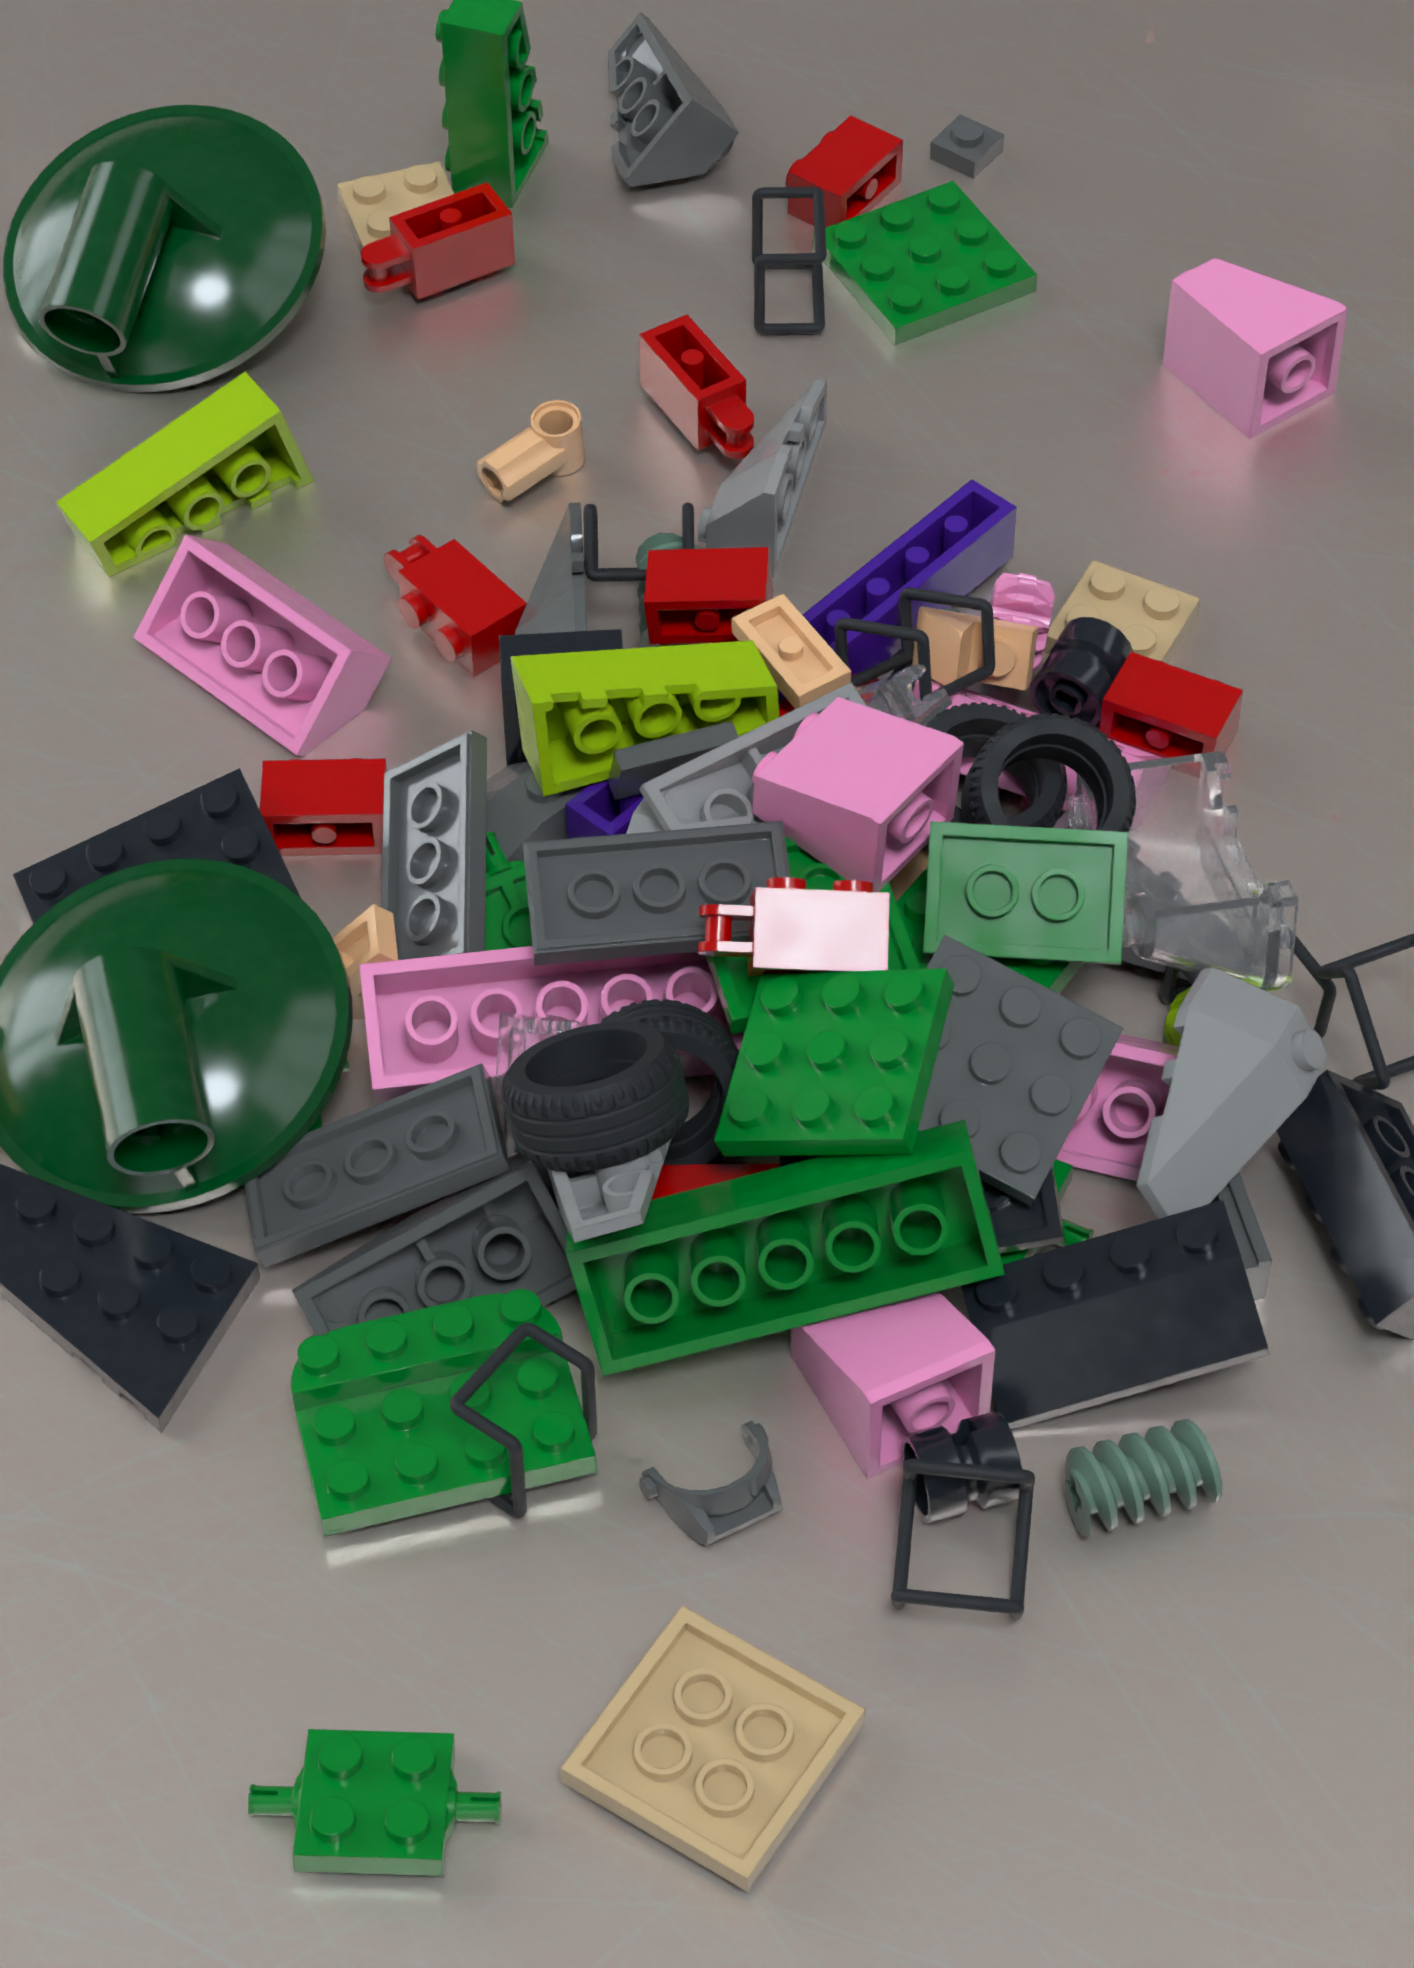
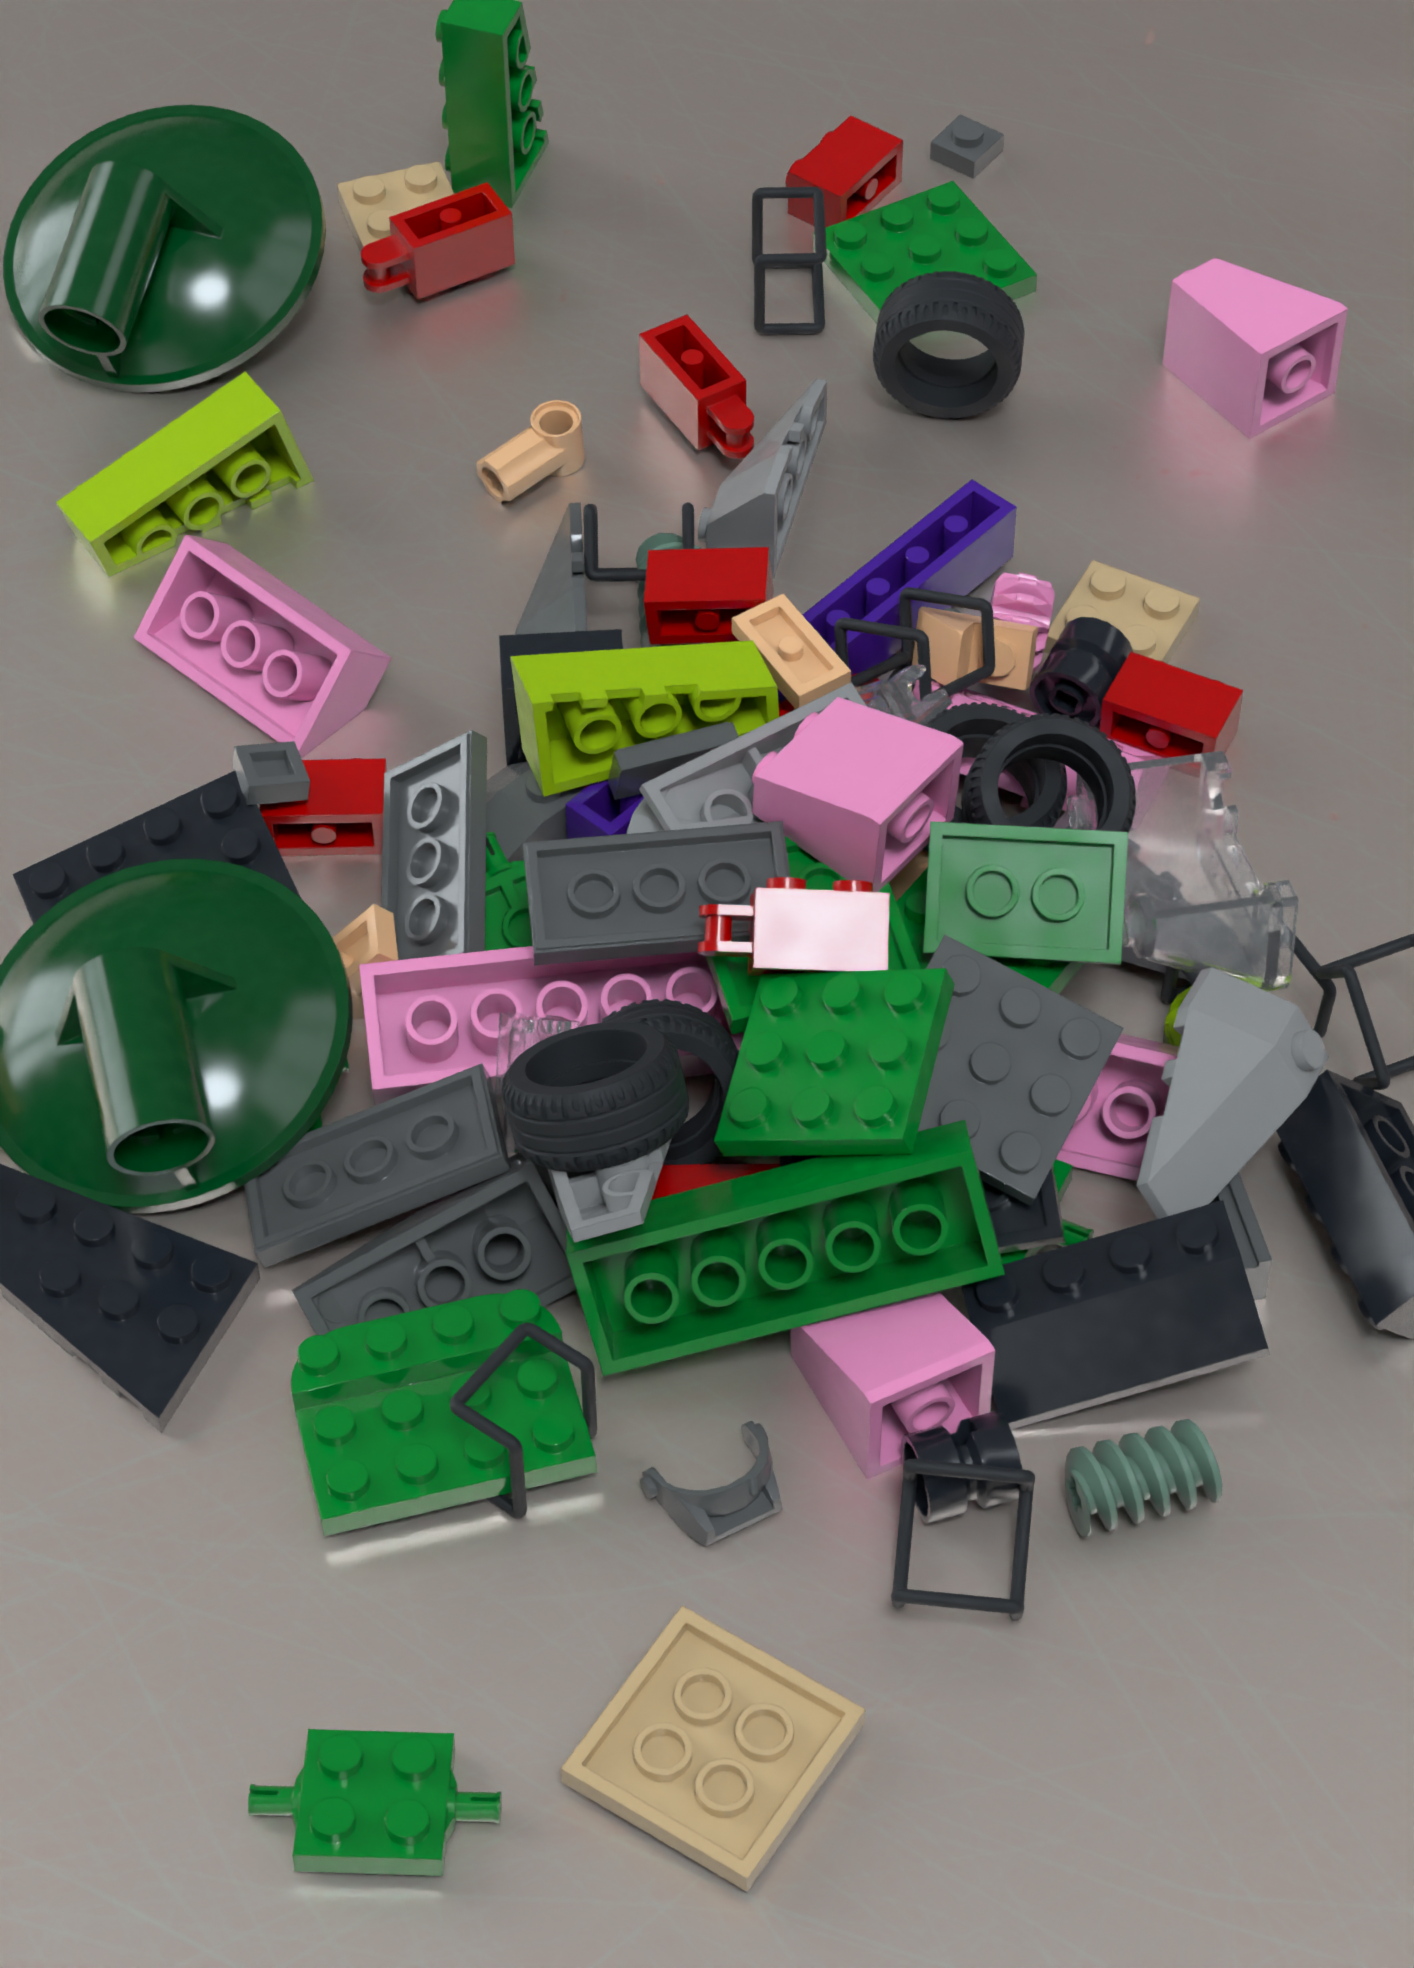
red brick [383,535,527,678] -> none
dark grey wedge [608,12,739,187] -> none
none -> dark grey plate [232,741,310,805]
none -> black tyre [873,271,1025,418]

